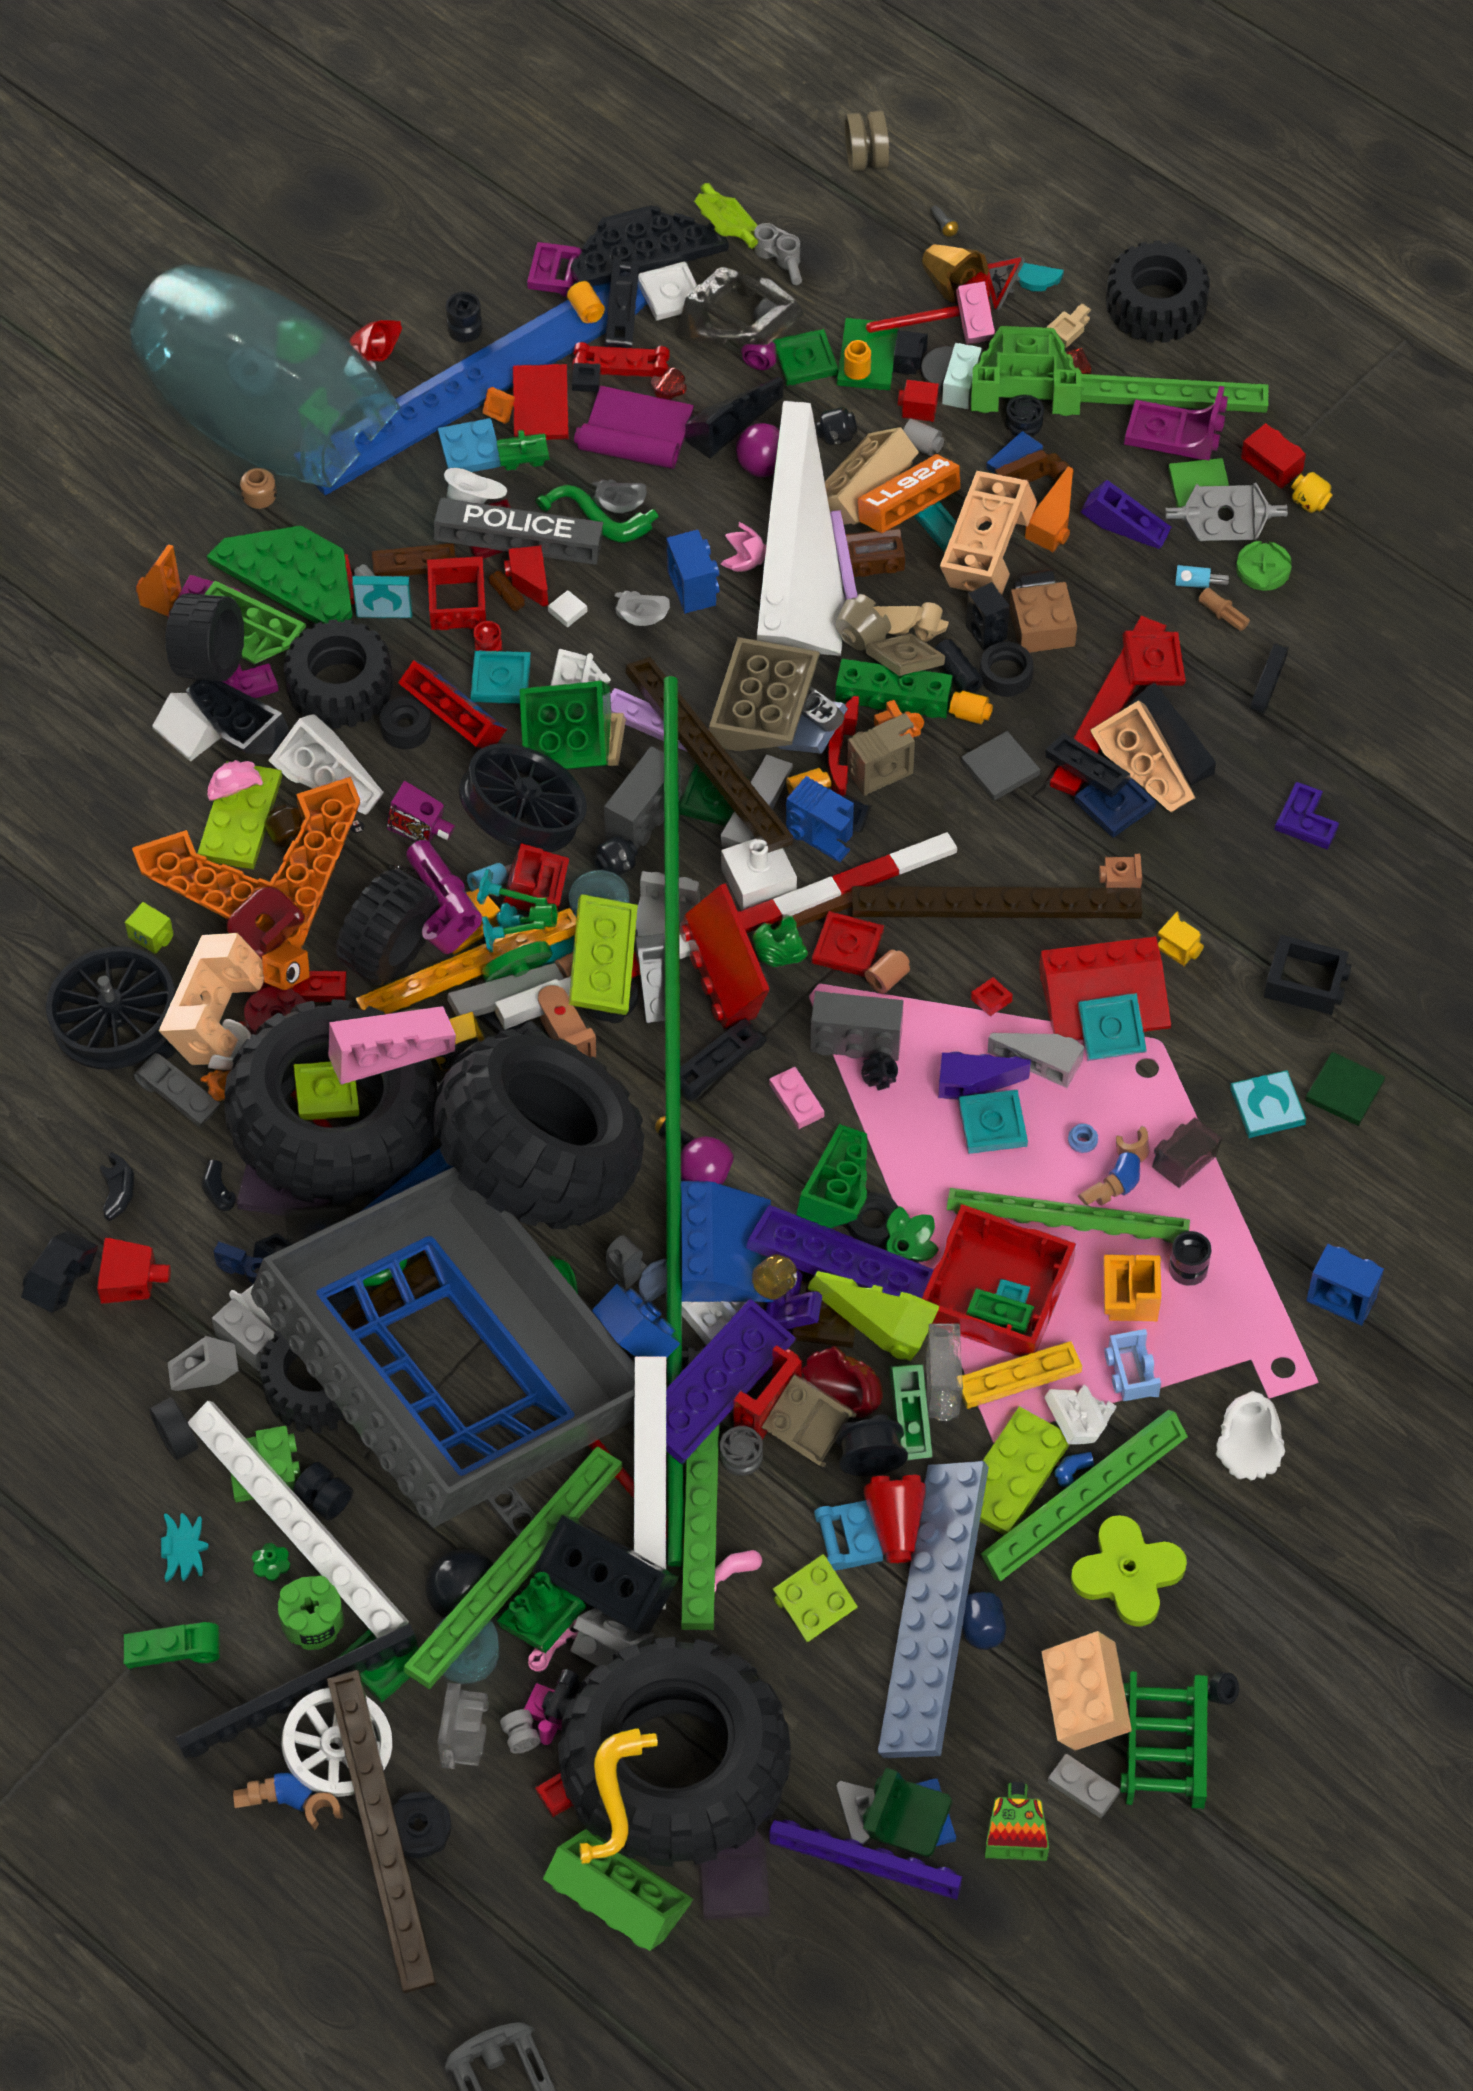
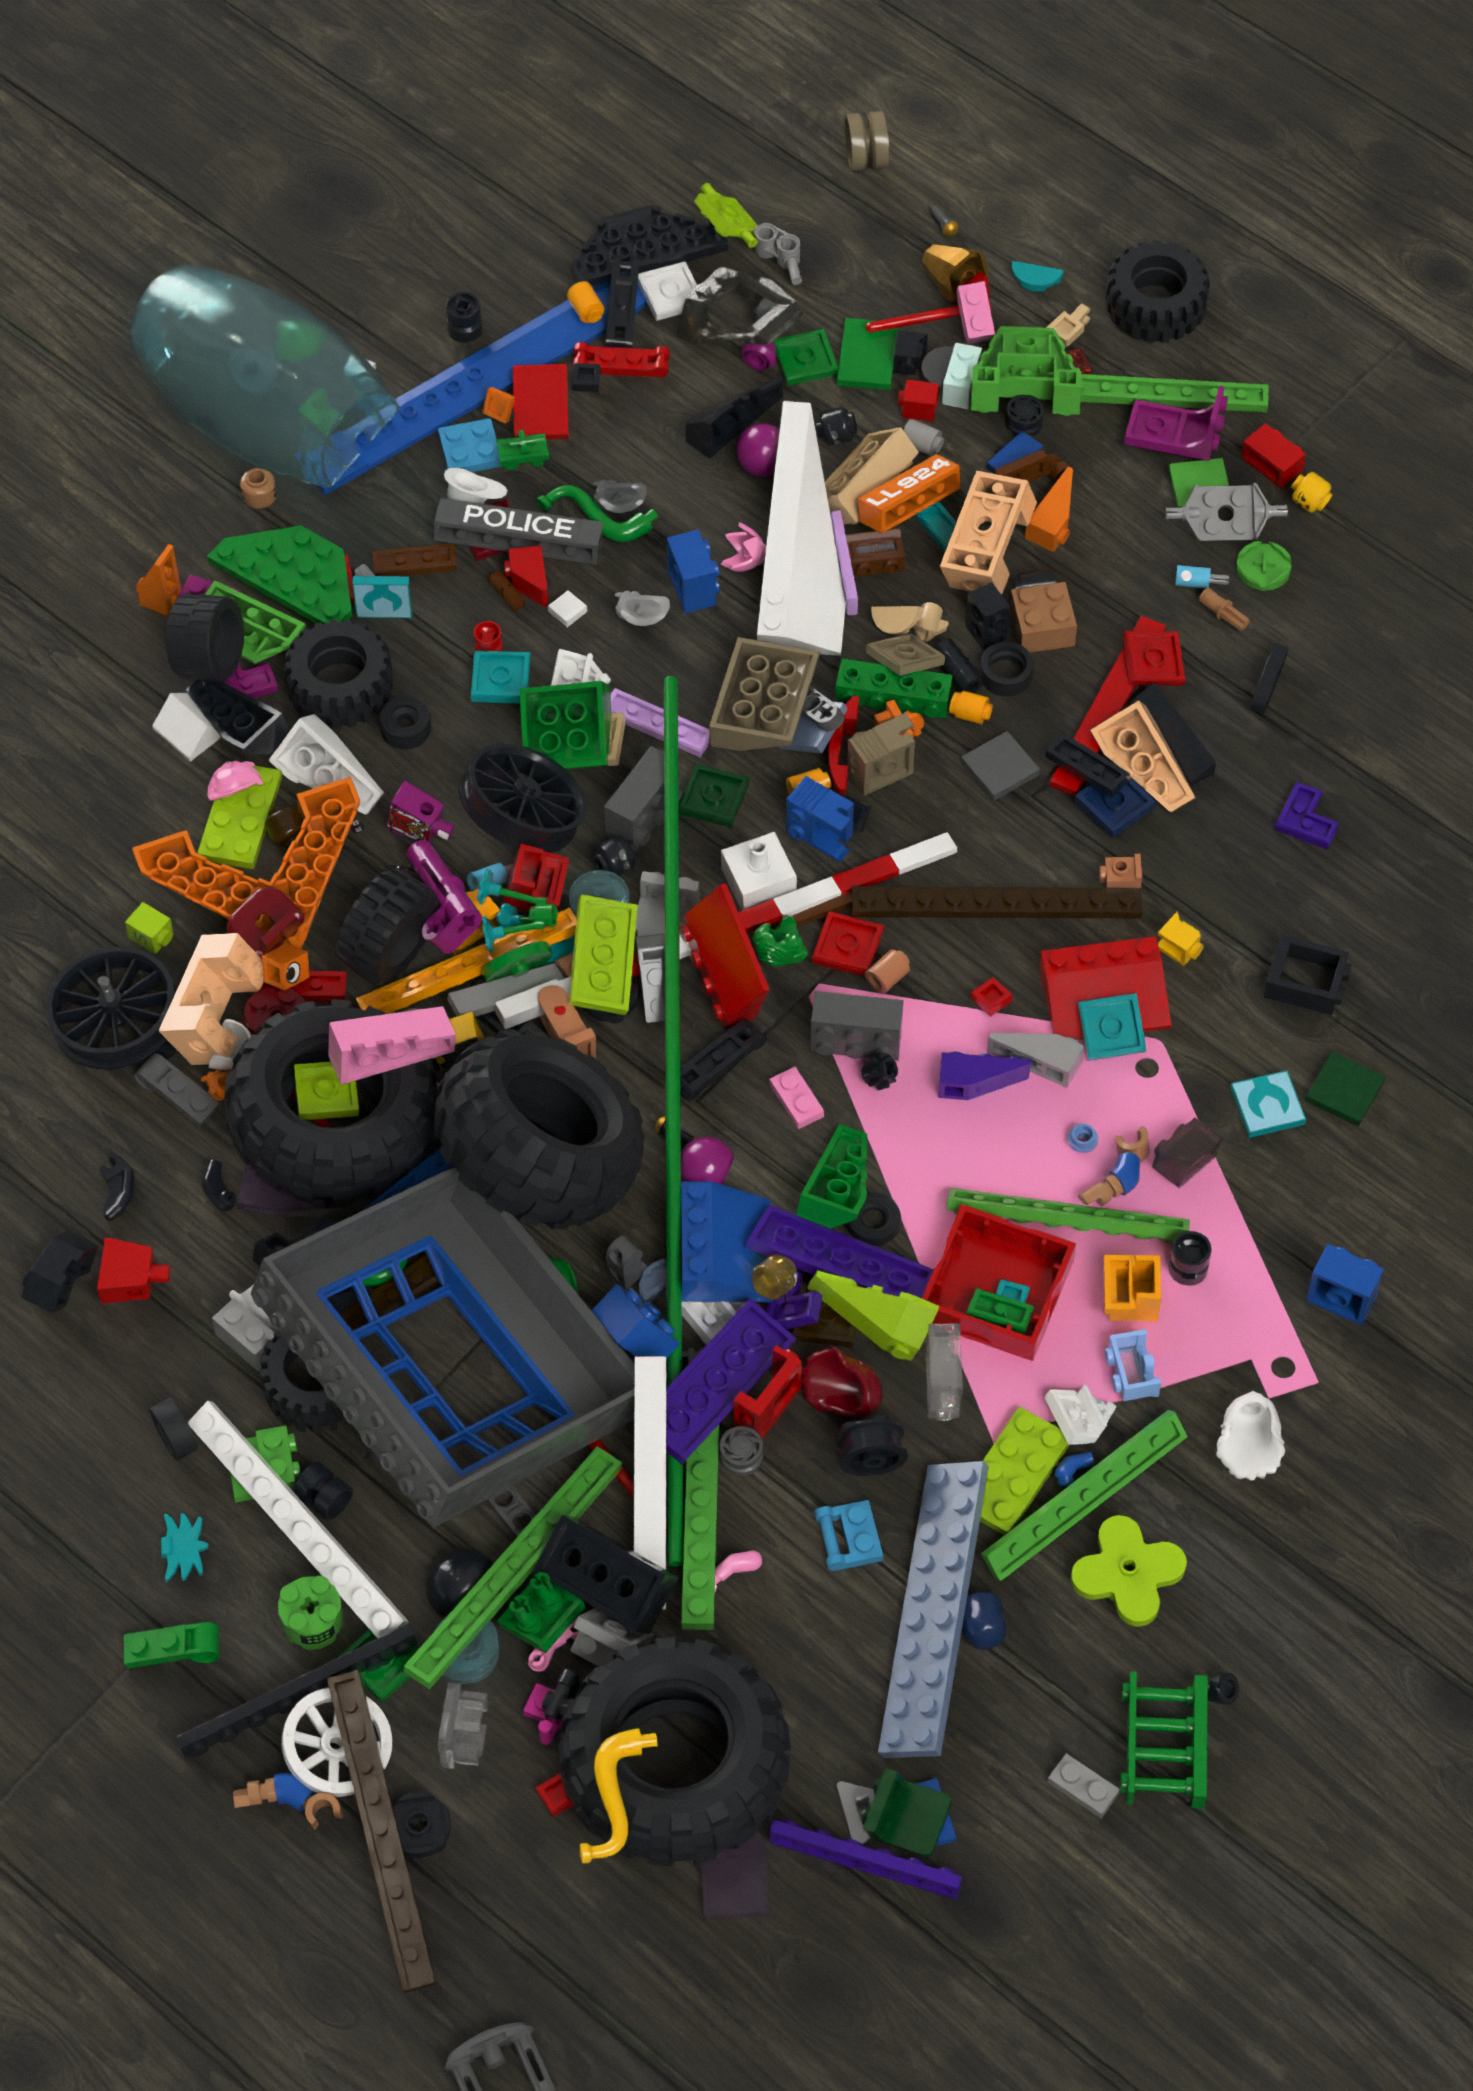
light grey slope [168,1336,238,1391] -> none
dark blue plate [213,1241,263,1283] -> none
green plant [252,1543,290,1581] -> none
red hat [348,320,402,361] -> none
red brick [398,660,507,749] -> none
red window [427,556,486,630] -> none
light grey wheel [500,1709,541,1754] -> none
magenta plate [527,242,582,297] -> none
bright green slope [543,1828,693,1951] -> none
magenta door [574,386,694,469] -> none
dark brown plate [625,657,794,853] -> none
clear red piece [651,367,687,400] -> none
light grey slope [721,755,793,848] -> none
dark tan piece [761,1375,857,1467] -> none
lime hinge [773,1554,858,1642] -> none
dark tan cone [835,594,891,651] -> none
light orange brick [844,340,871,380] -> none
red cone [864,1475,926,1563] -> none
green plate [886,1206,939,1262] -> none
green slope [889,1363,932,1460] -> none
yellow plate [956,1341,1083,1409] -> none
teal plate [958,1090,1028,1154] -> none
torso [985,1782,1049,1861] -> none
piece [987,256,1025,311] -> none
light nougat brick [1041,1631,1132,1750] -> none
dark purple slope [1080,480,1171,549] -> none

